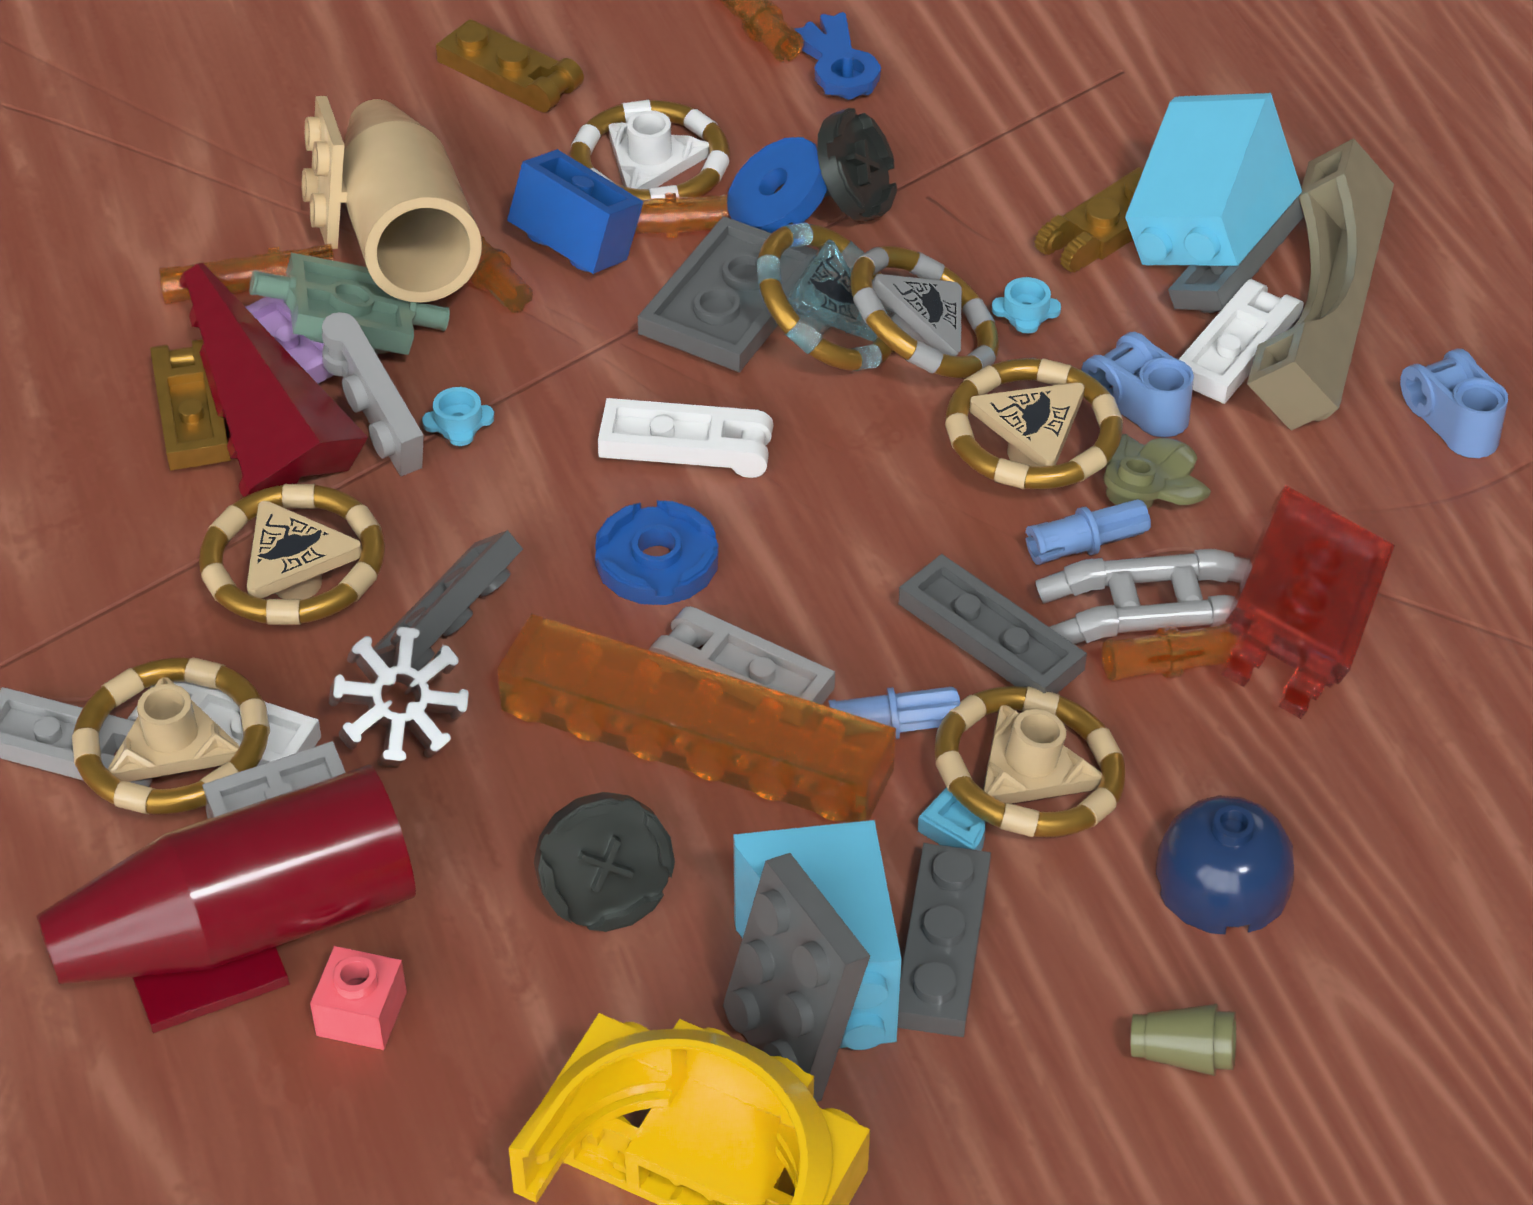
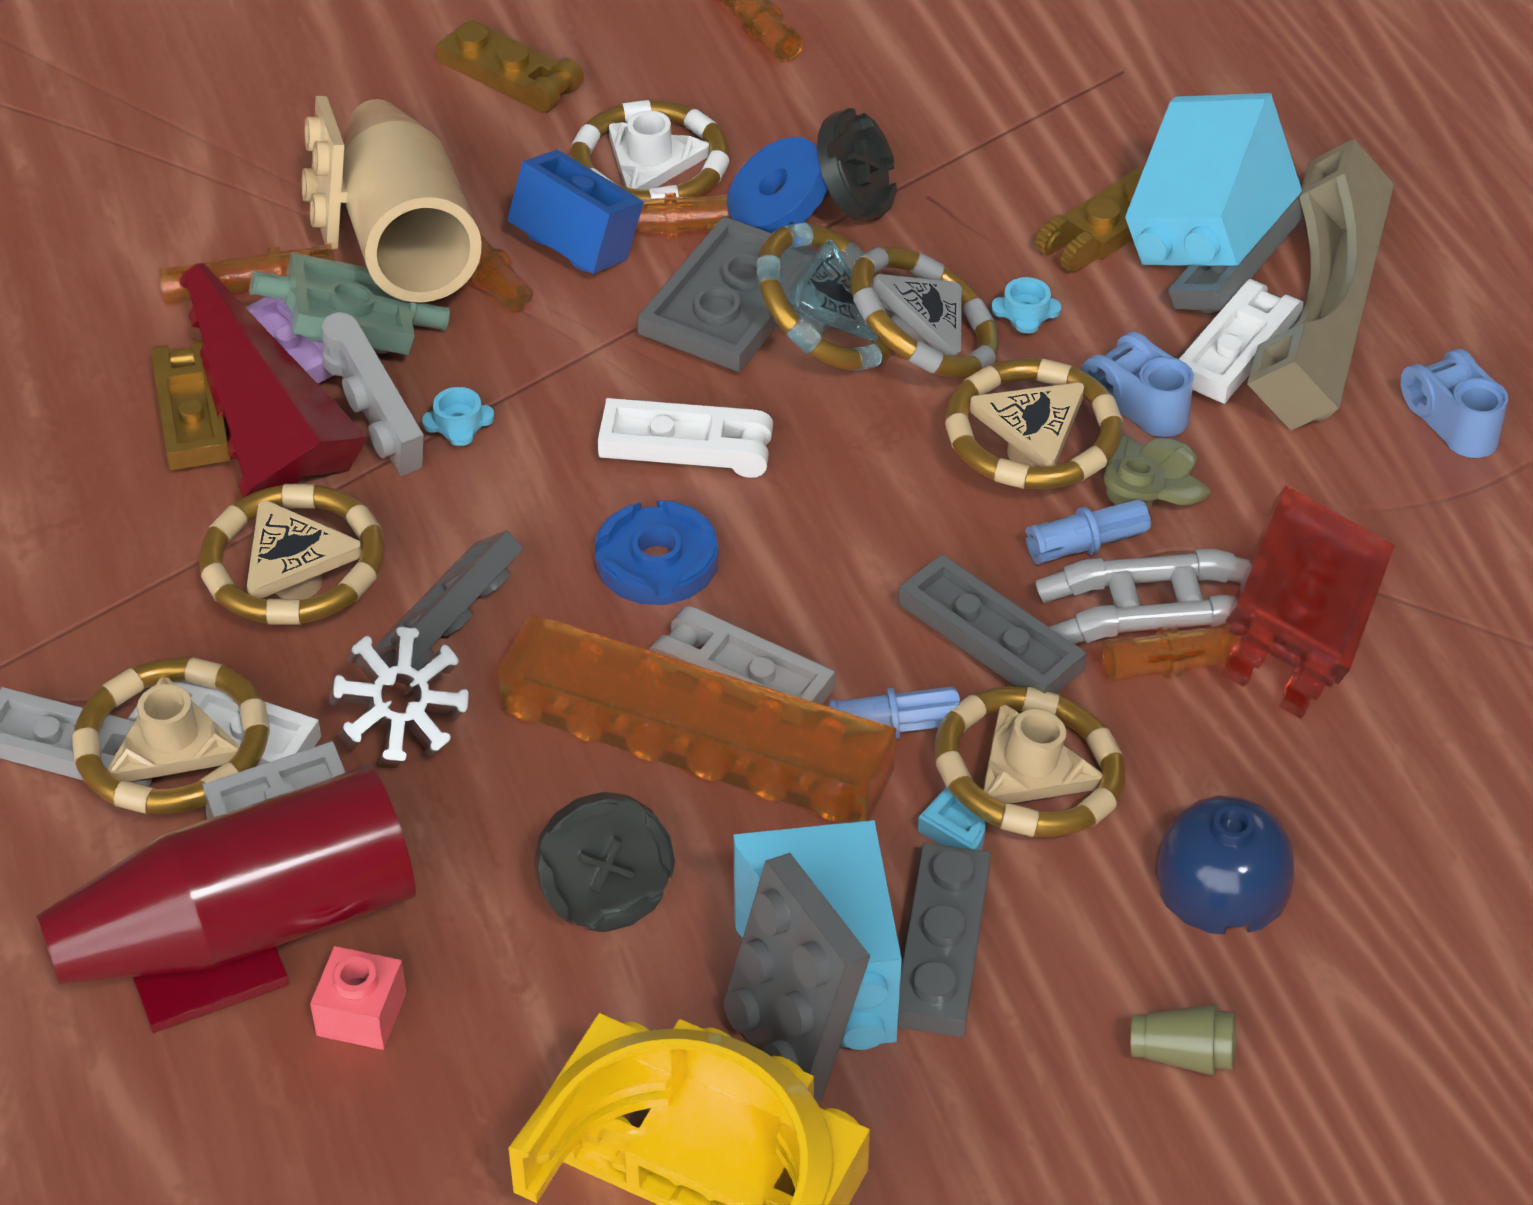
blue piece [791,12,881,100] -> none

